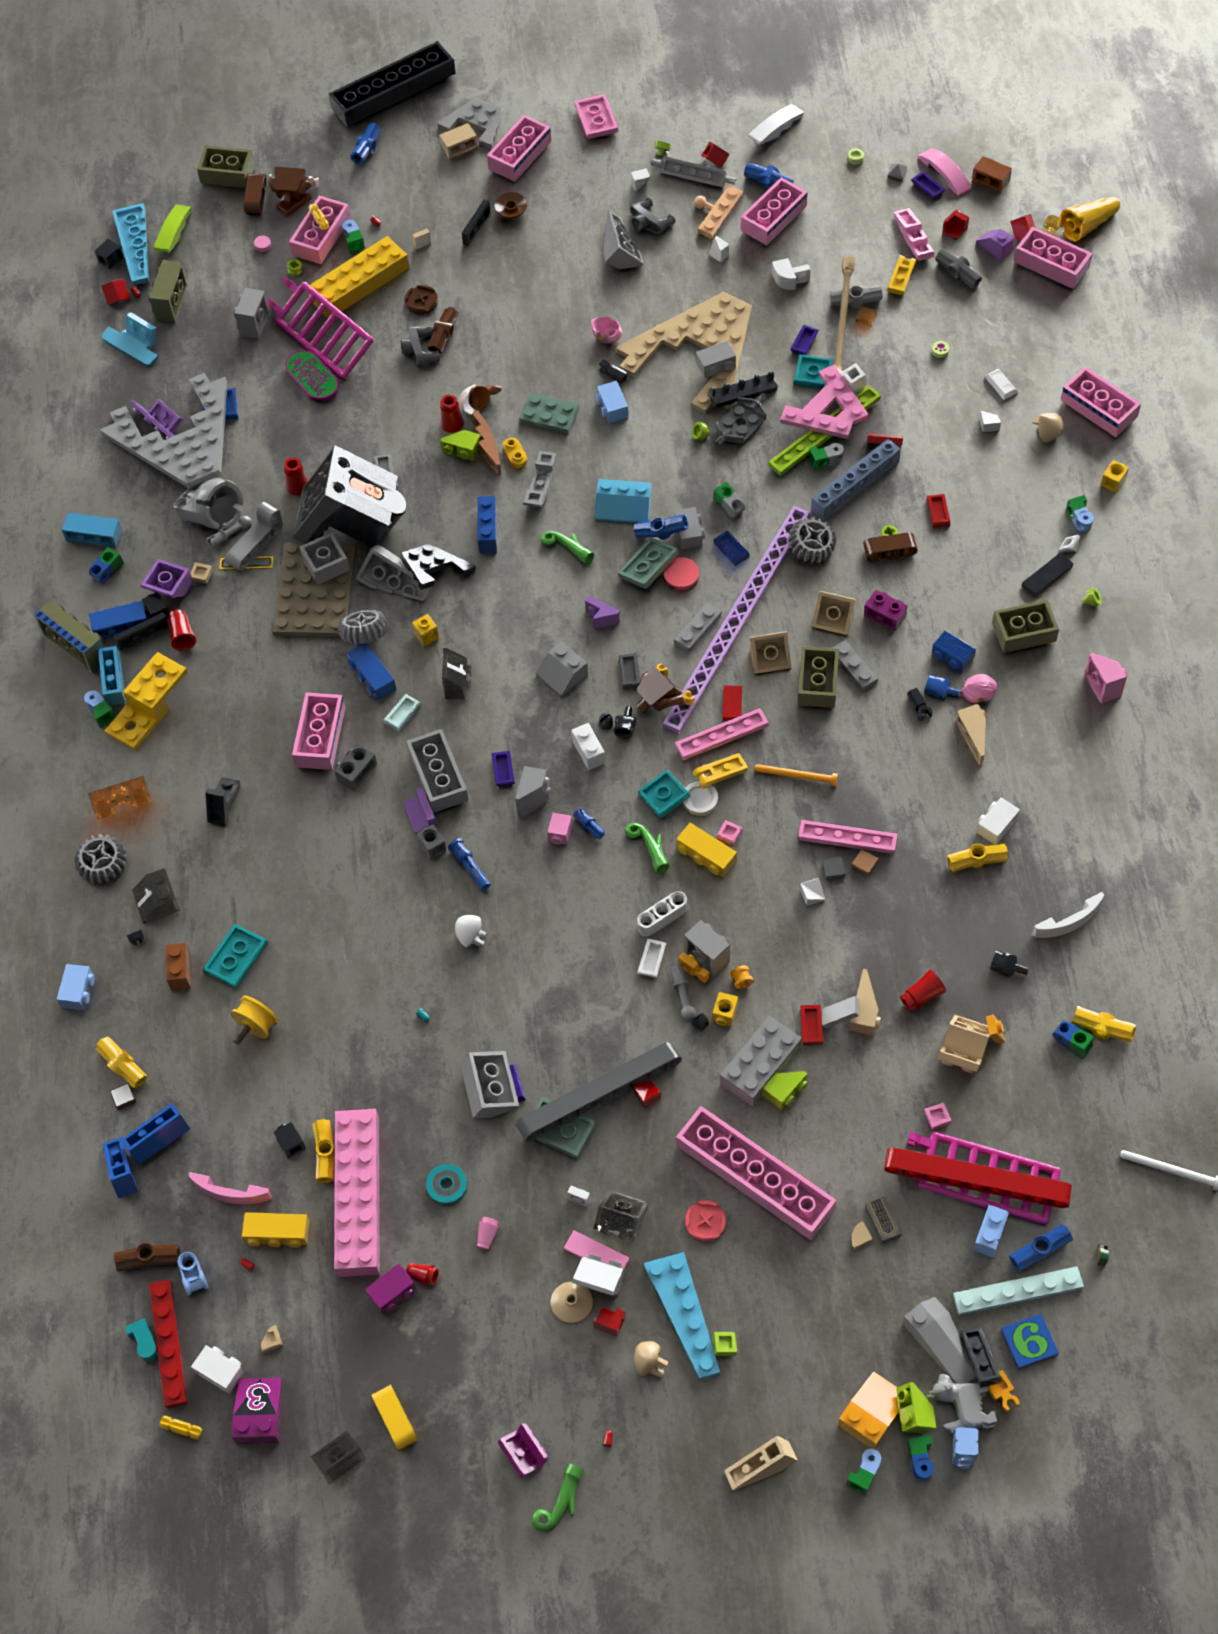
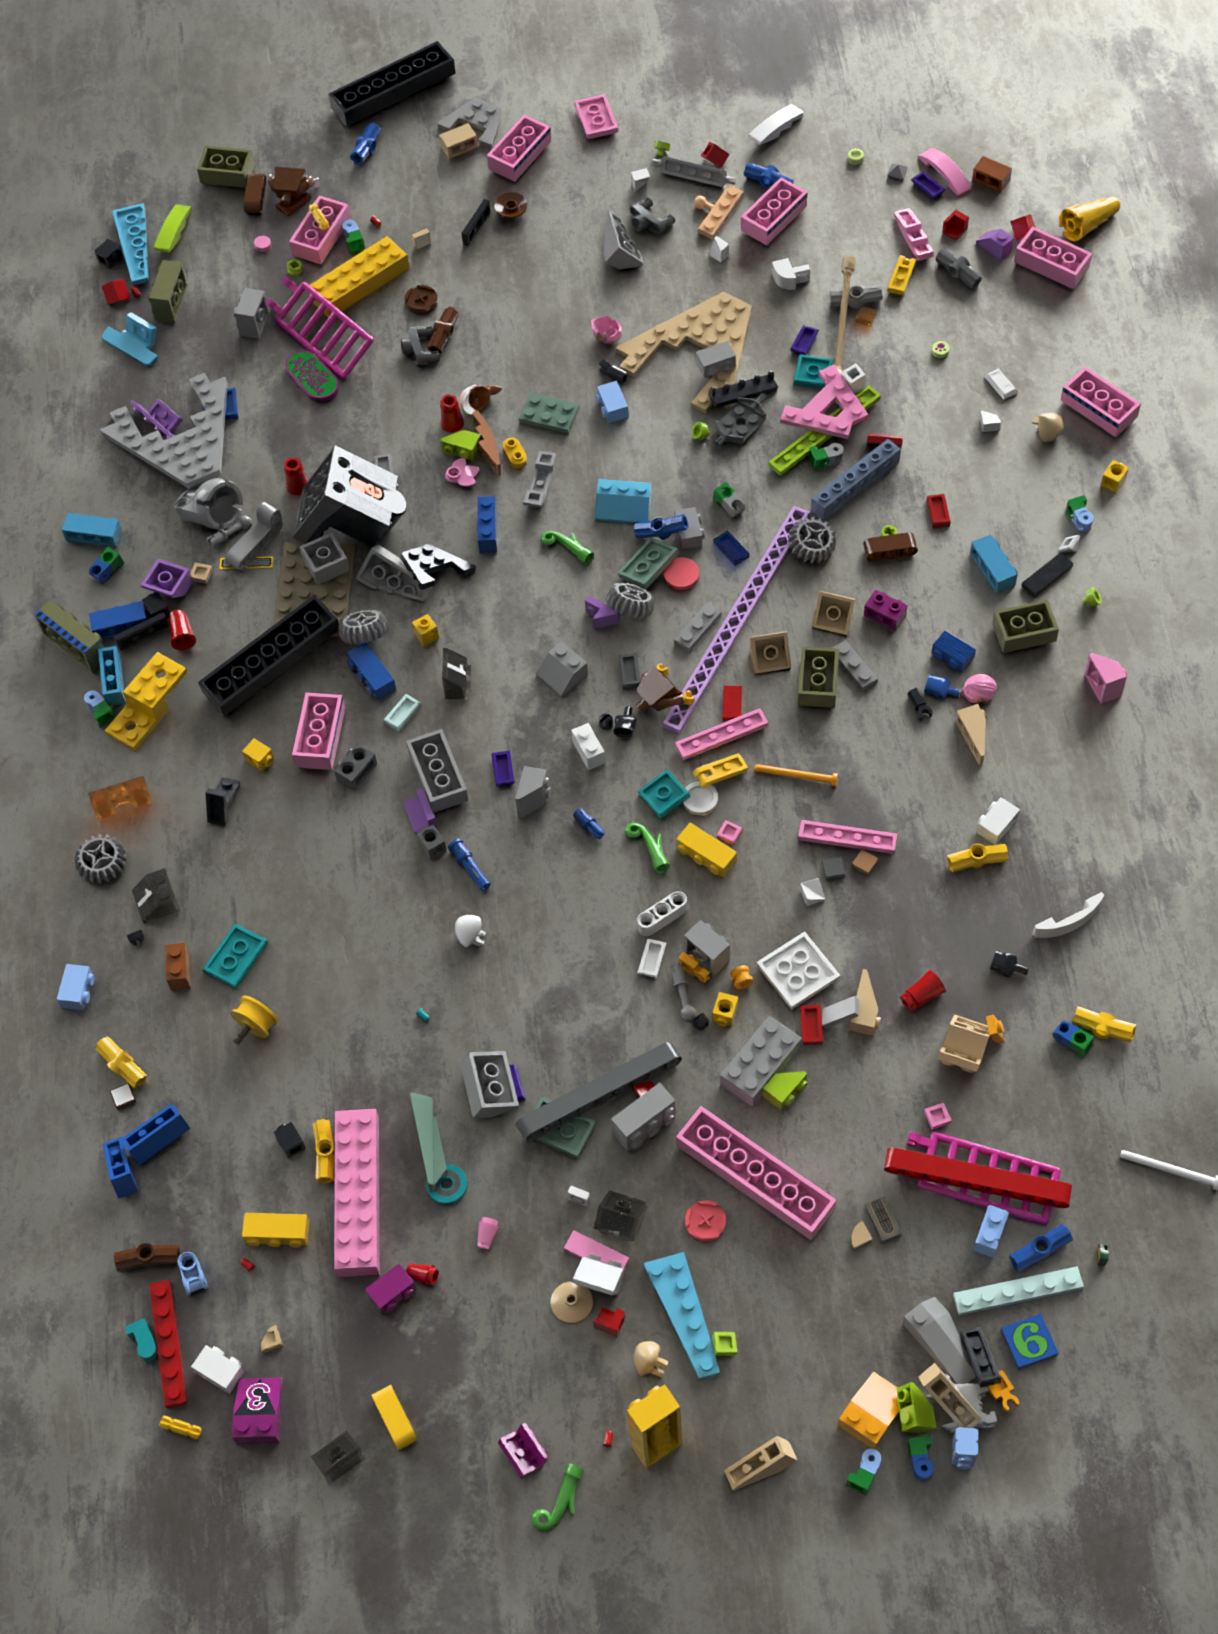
bright pink slope [189,1172,272,1205] -> none
bright pink brick [547,813,572,845] -> none
clear yellow plate [1044,215,1060,231] -> none
none -> black brick [198,594,339,717]
none -> yellow brick [242,738,274,772]
none -> sand green wedge [410,1093,448,1192]
none -> bright pink plate [445,458,480,487]
none -> light grey gear [606,582,656,619]
none -> light grey brick [611,1083,676,1152]
none -> yellow brick [627,1384,682,1469]
none -> white plate [756,932,840,1010]
none -> tan slope [918,1363,982,1428]
none -> dark azure brick [970,534,1018,593]

